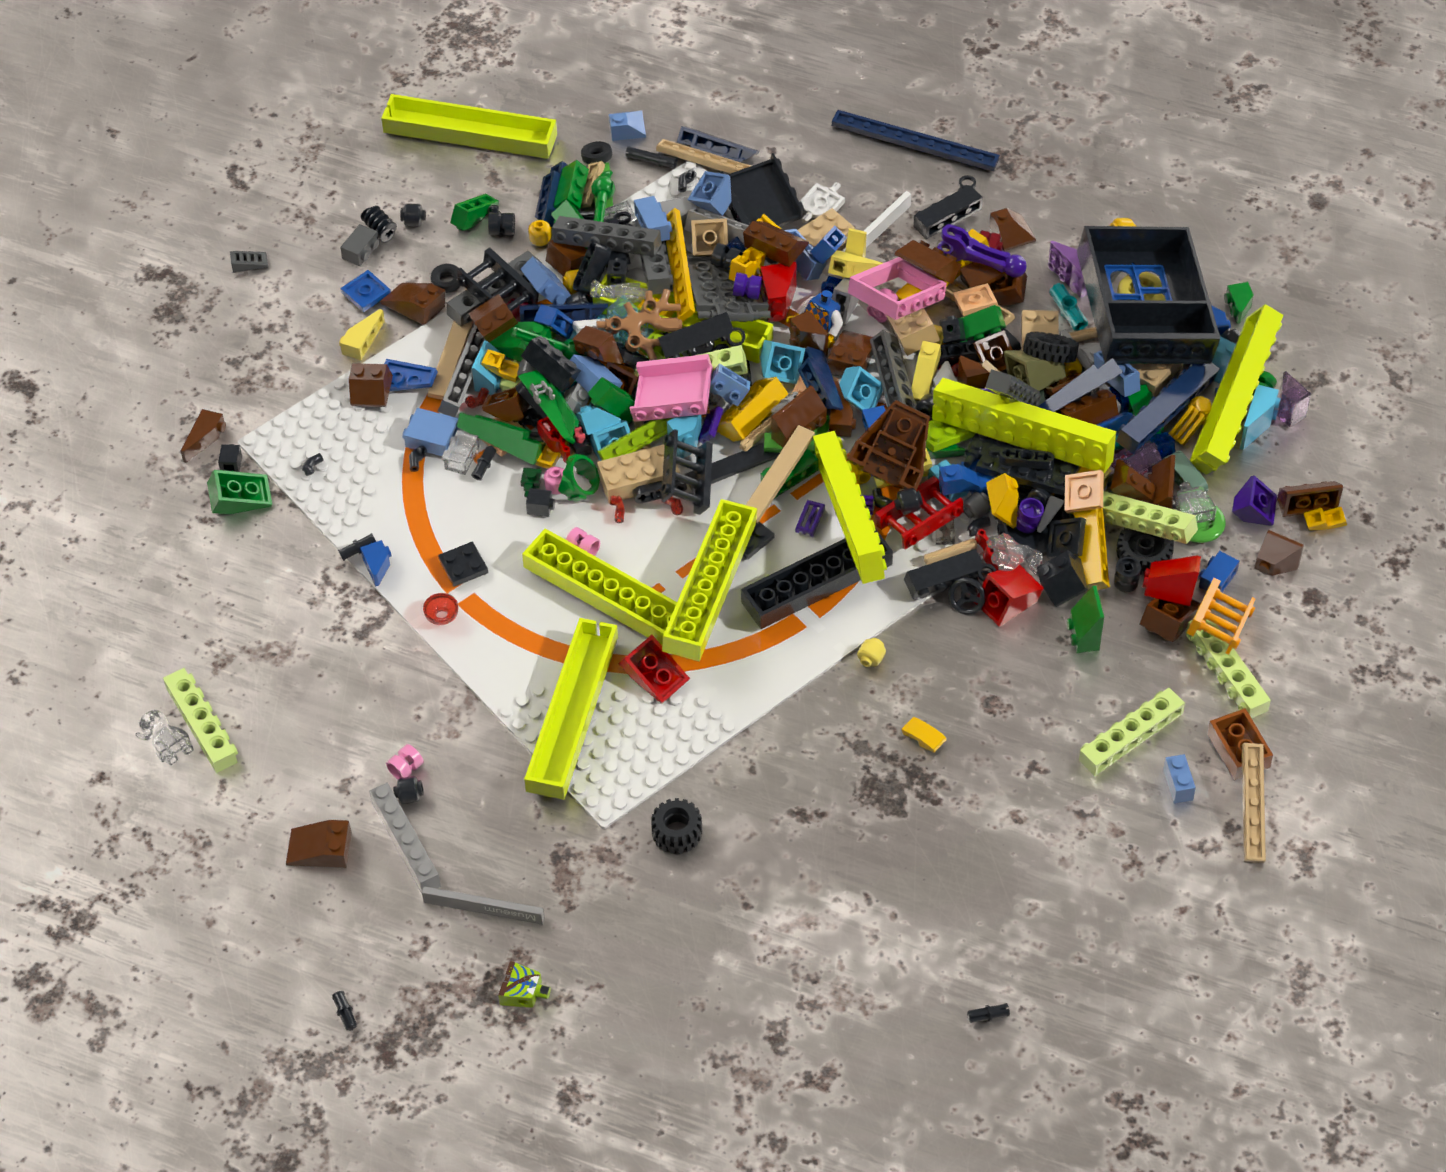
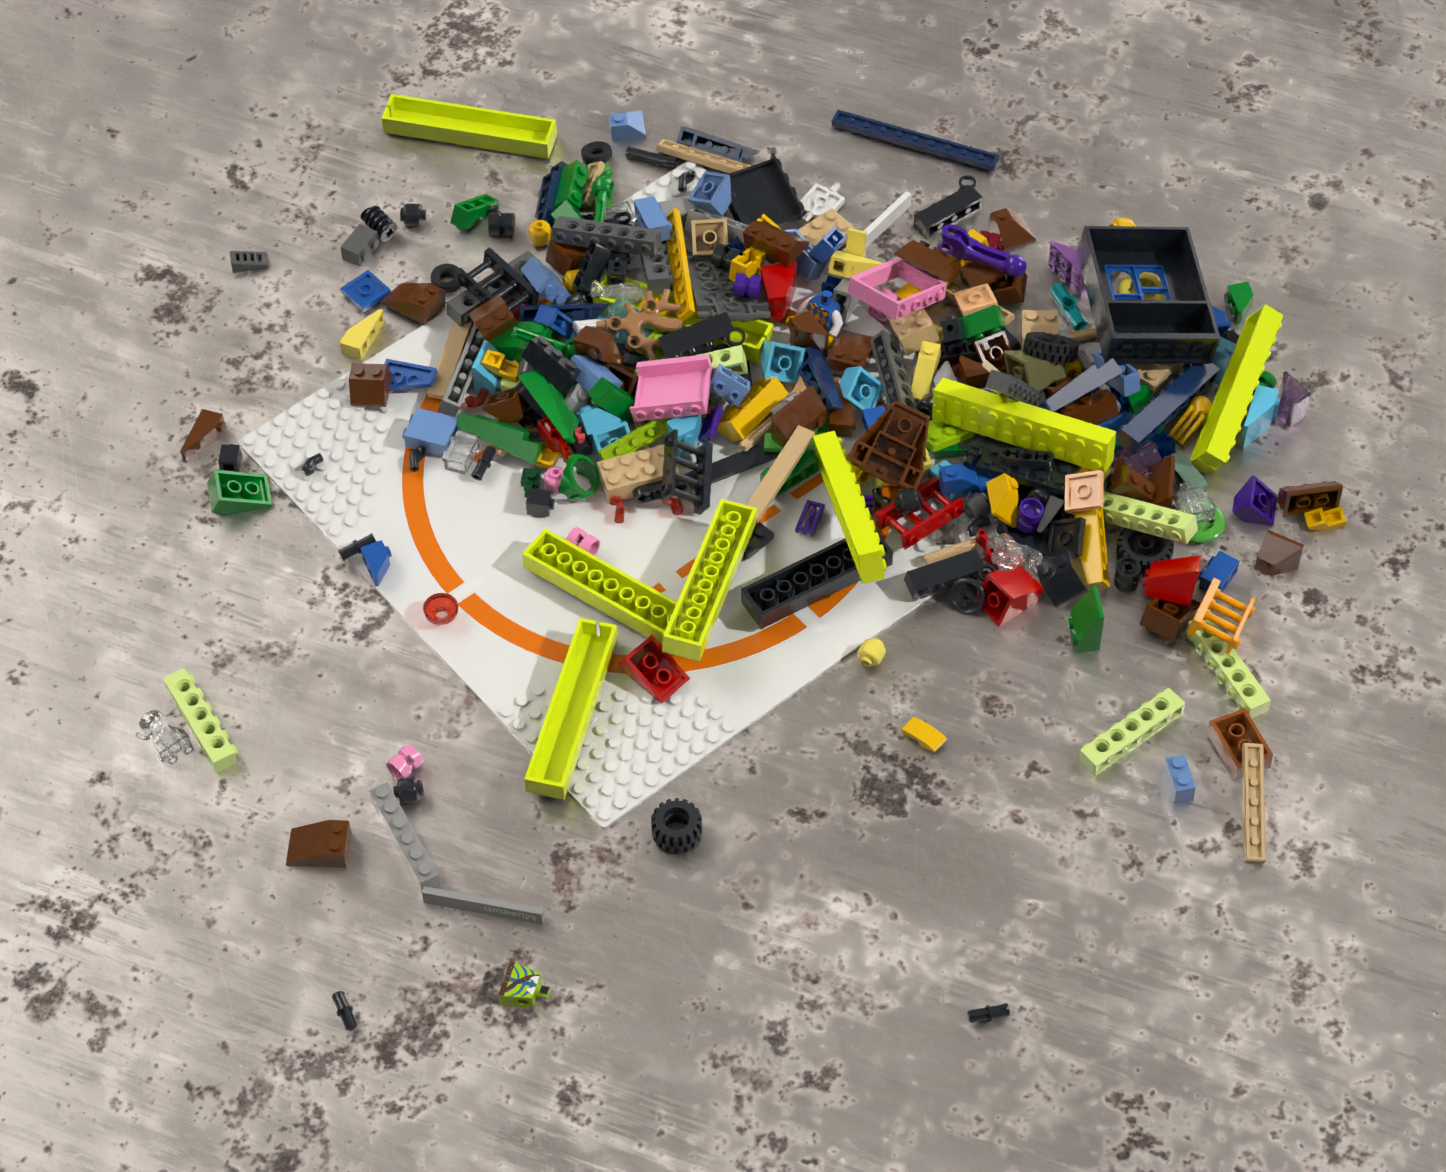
black plate [438,541,489,587] -> none
light grey piece [530,381,555,404] -> none

